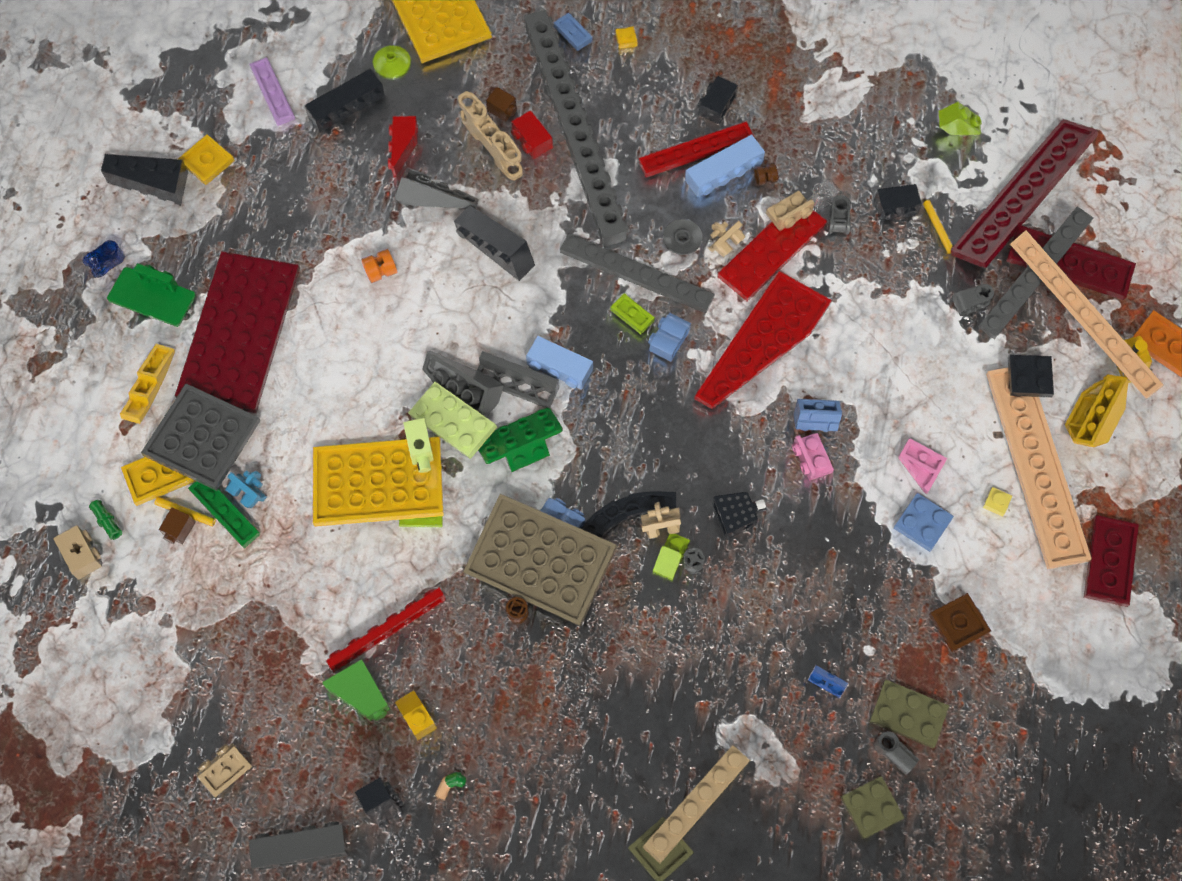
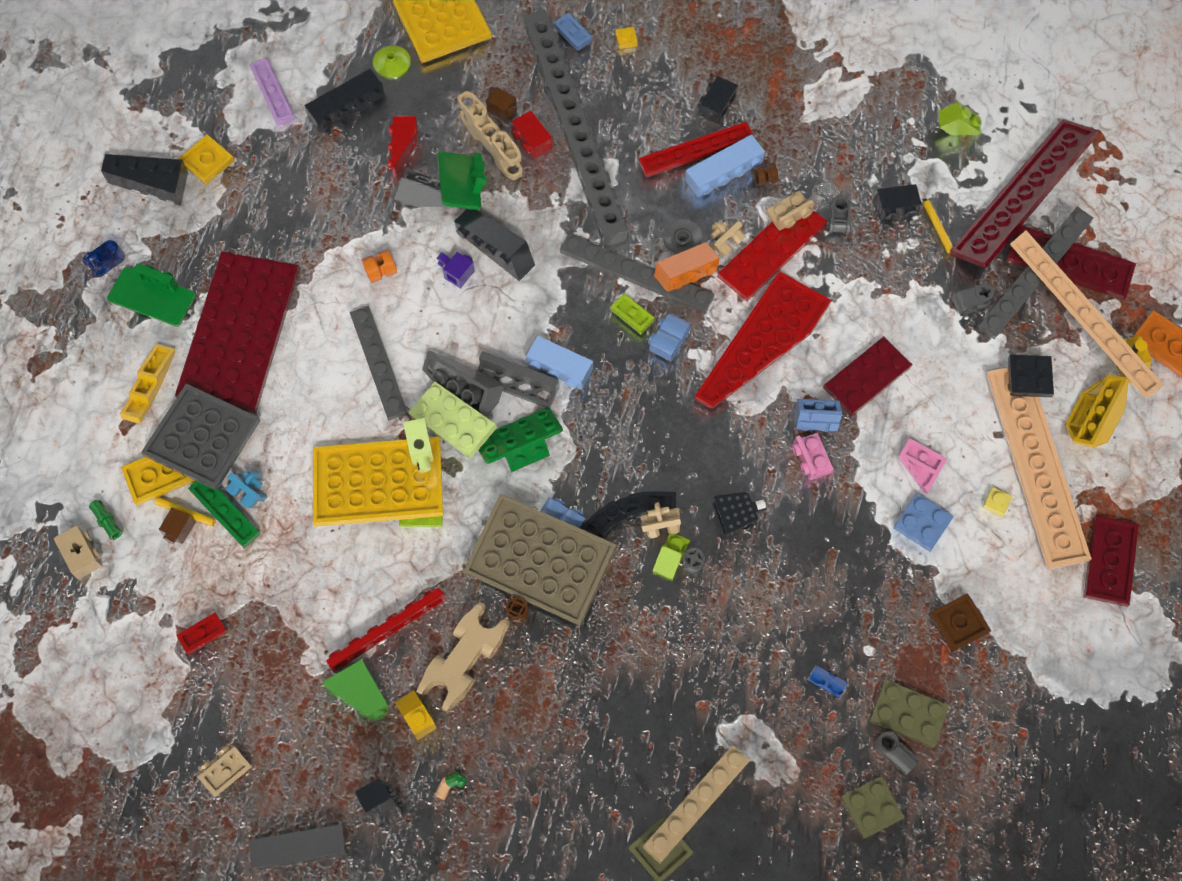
none -> red plate [176,612,228,655]
none -> dark grey plate [349,306,408,421]
none -> tan piece [416,602,510,714]
none -> green bracket [437,151,487,210]
none -> dark purple brick [437,252,475,289]
none -> orange brick [654,242,720,292]
none -> dark red plate [823,336,913,417]

